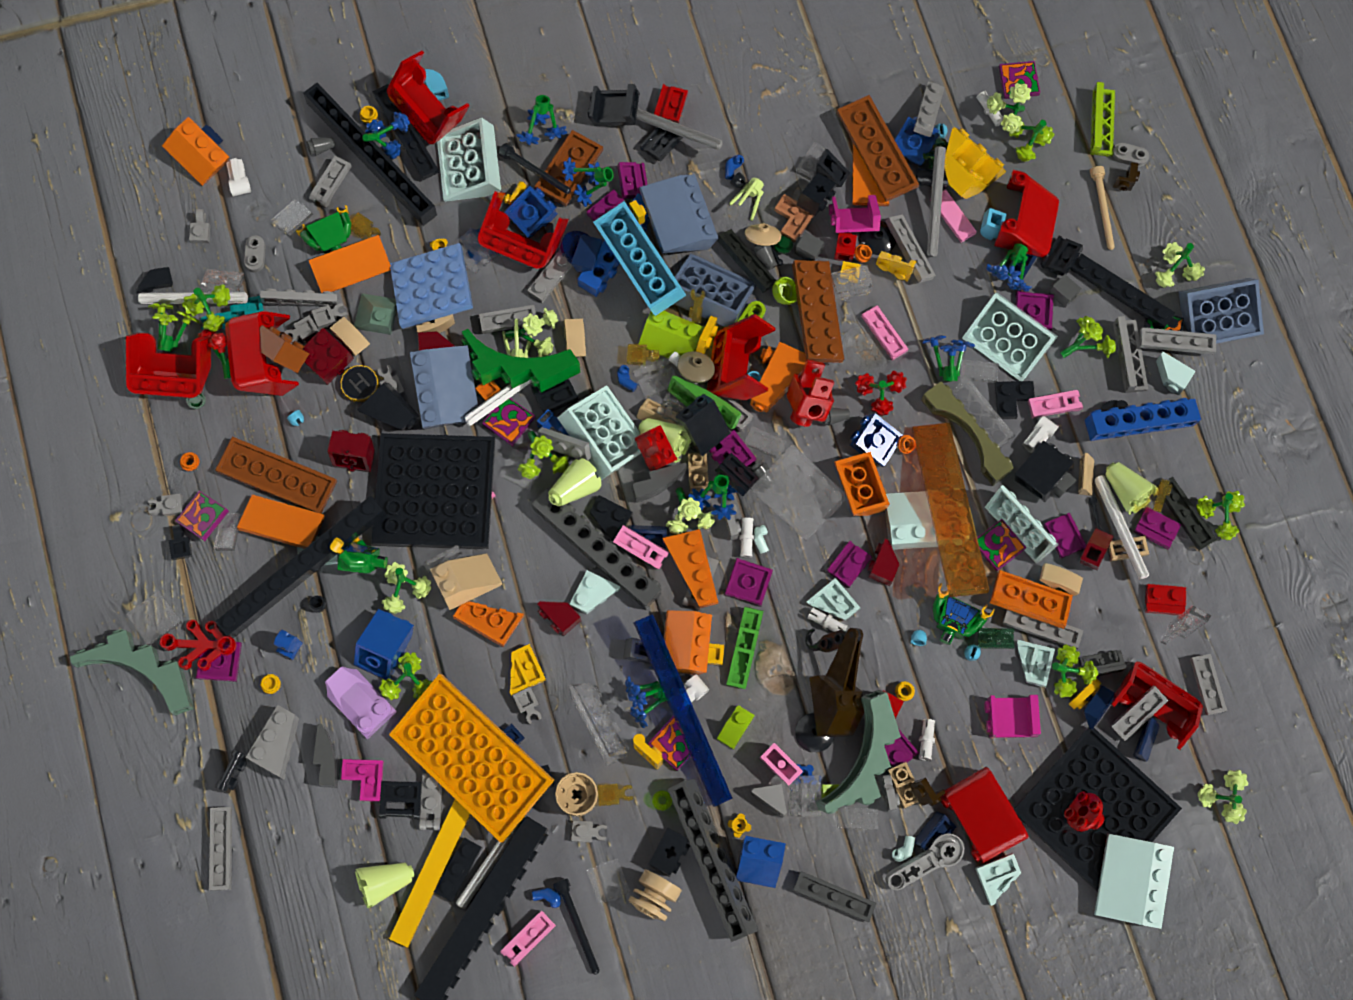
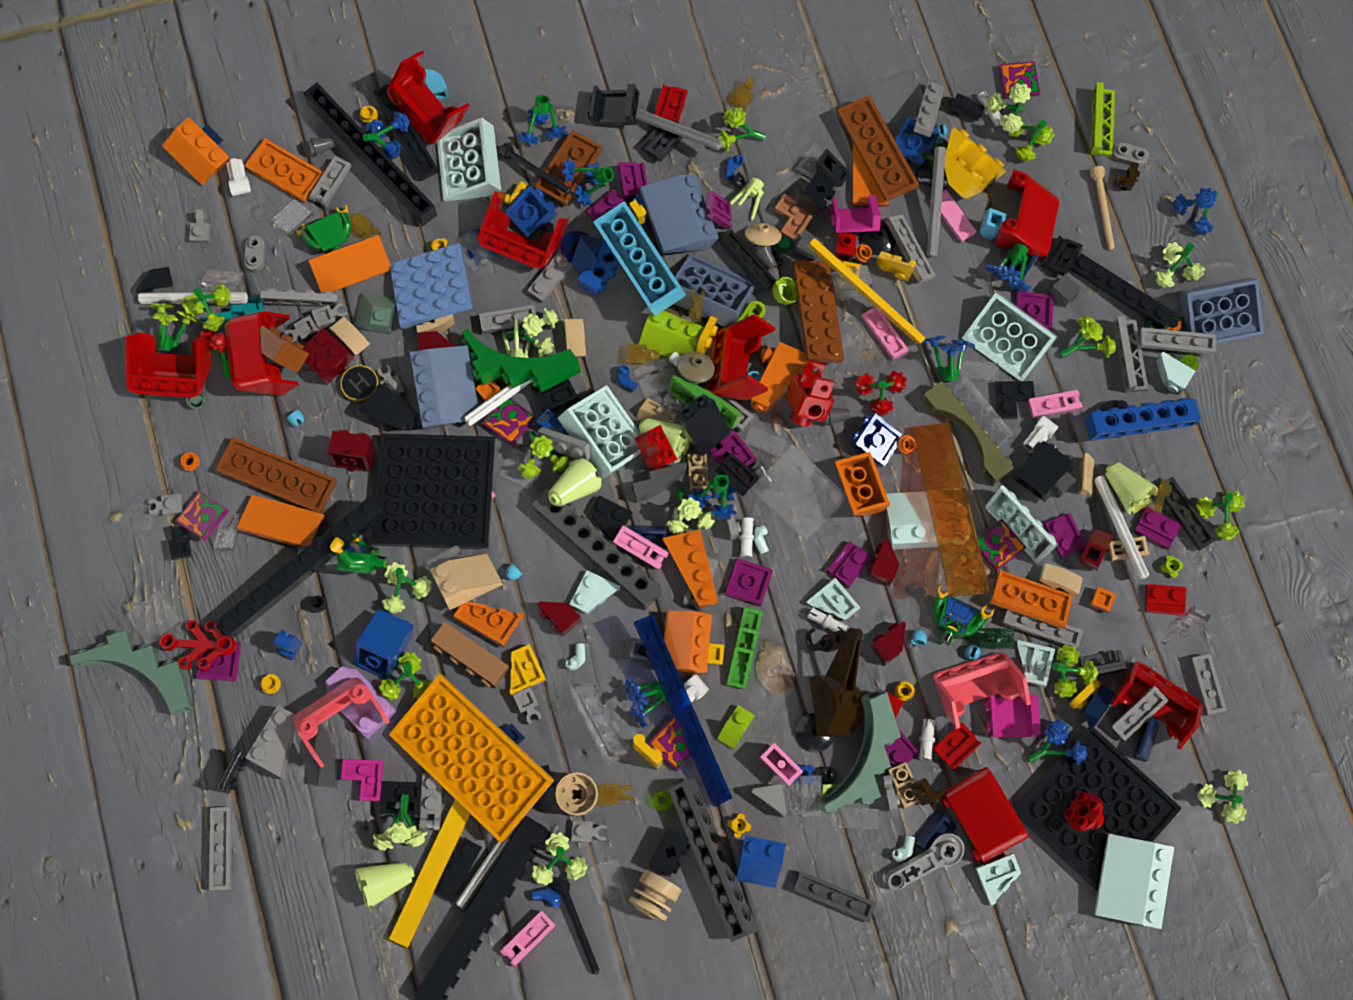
none -> orange tile [244,138,324,203]
none -> coral windscreen [293,677,390,768]
none -> yellowish green plant [373,795,428,851]
none -> medium nougat brick [431,622,510,688]
none -> medium azure hinge [506,563,522,580]
none -> yellowish green plant [532,832,588,886]
none -> light aqua arm [565,644,585,671]
none -> magenta plate [705,191,732,230]
none -> lime plant [717,107,765,152]
none -> clear yellow plate [730,77,755,112]
none -> yellow tile [807,239,925,345]
none -> black hinge [820,767,836,783]
none -> dark red slope [870,621,906,666]
none -> red plate [932,722,982,771]
none -> coral windscreen [933,653,1031,729]
none -> black piece [950,93,985,121]
none -> blue plant [1028,719,1087,765]
none -> orange plate [1090,587,1116,613]
none -> lime plate [1160,556,1183,578]
none -> blue plant [1172,188,1218,236]
none -> clear neon green plate [1180,355,1199,371]

